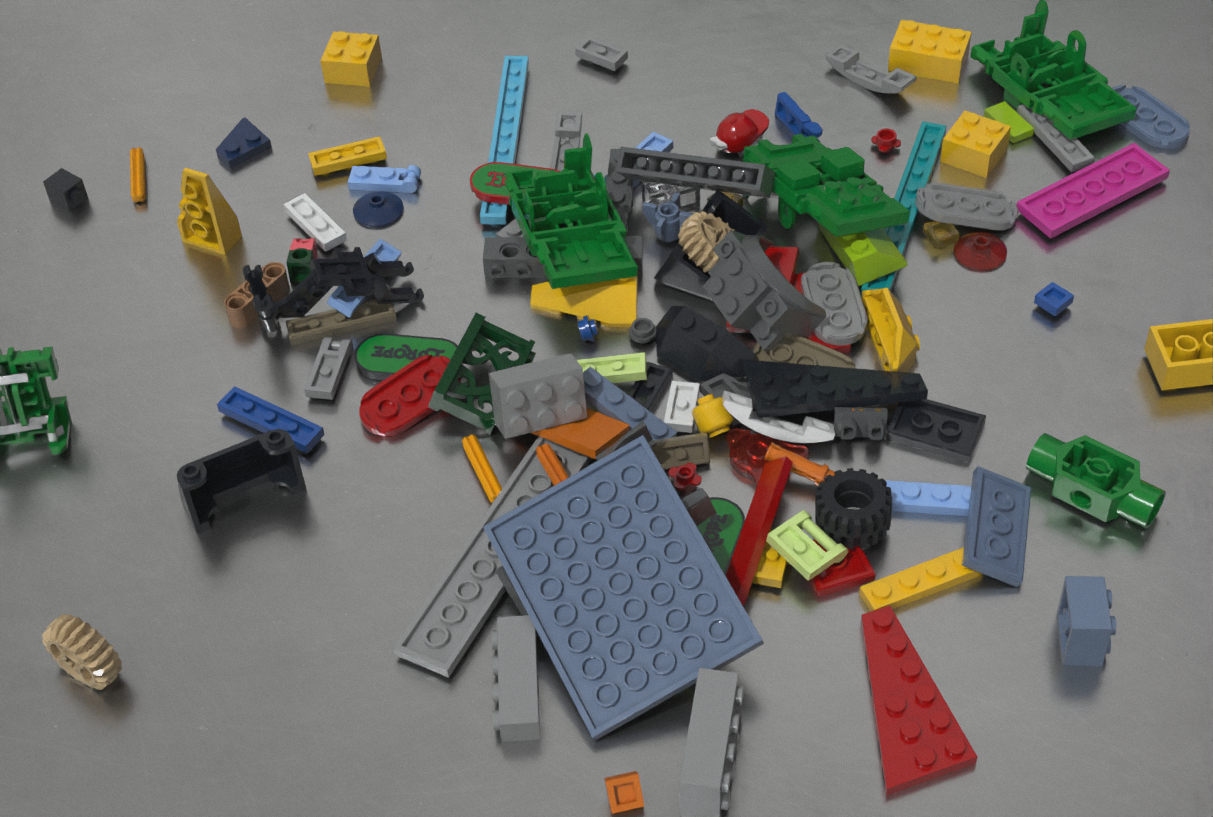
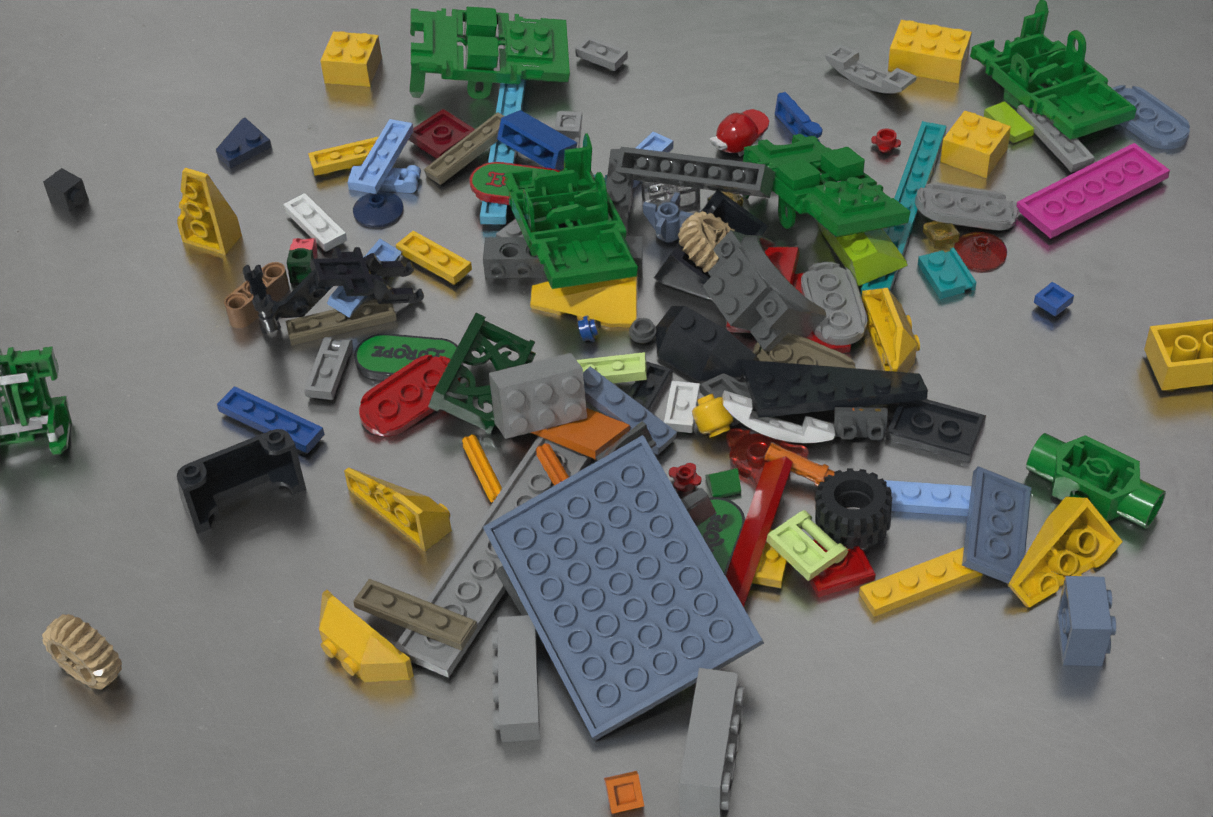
light orange axle [130,147,146,203] -> none
dark tan tile [652,432,711,470] -> none
red wing [861,605,977,796] -> none
none -> yellow wedge [319,590,414,682]
none -> yellow wedge [344,467,452,552]
none -> light blue plate [352,119,414,194]
none -> dark tan tile [353,579,477,651]
none -> yellow plate [396,231,472,285]
none -> dark red plate [408,109,475,159]
none -> green piece [409,6,570,100]
none -> dark tan tile [424,112,504,185]
none -> blue brick [497,110,577,170]
none -> green slope [705,468,742,498]
none -> teal plate [918,247,977,299]
none -> yellow wedge [1008,497,1123,607]

